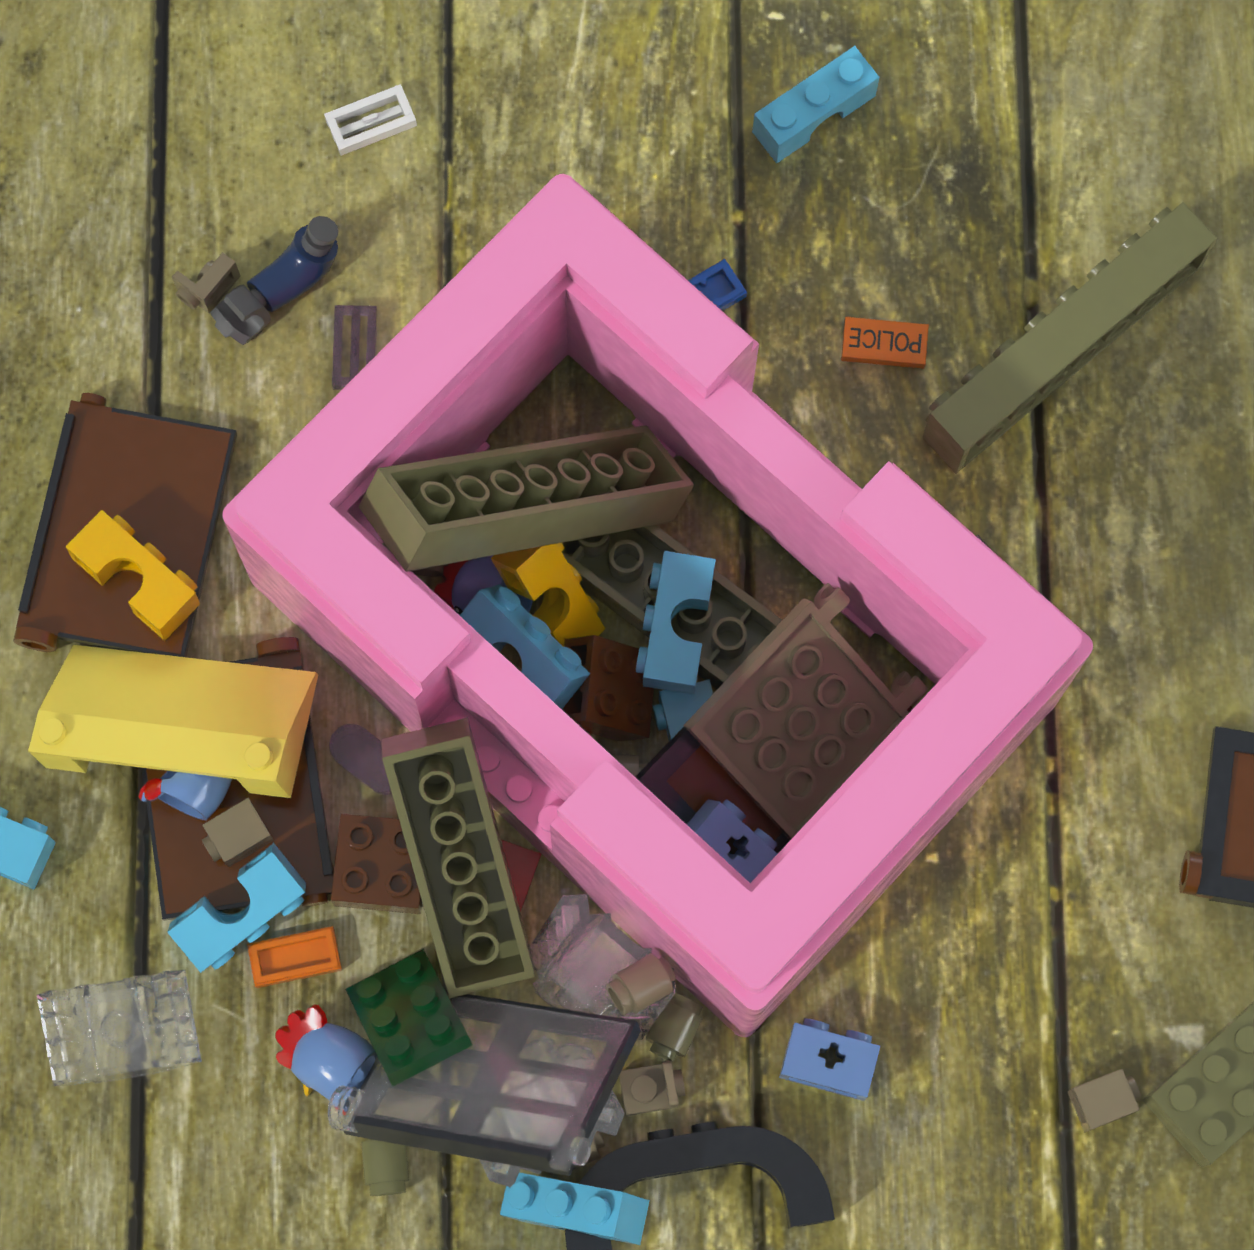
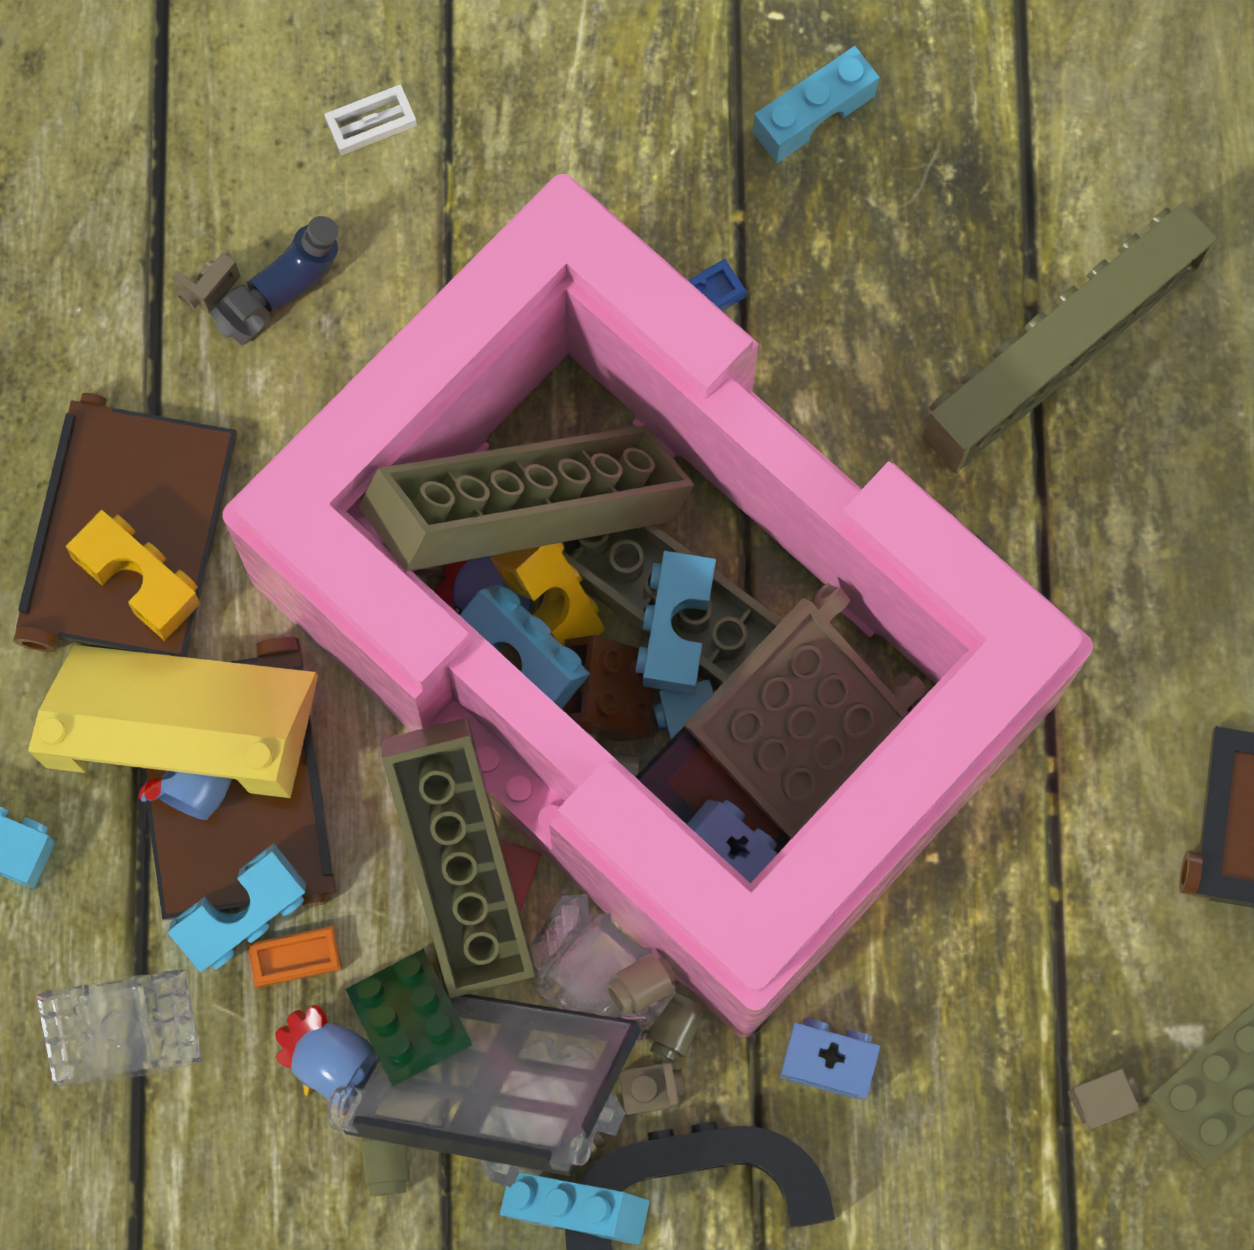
dark tan brick [201,798,274,867] -> none
tile [329,724,392,795] -> none
reddish brown brick [331,814,422,914] -> none
tile [332,305,378,390] -> none
orange tile [841,317,929,369] -> none

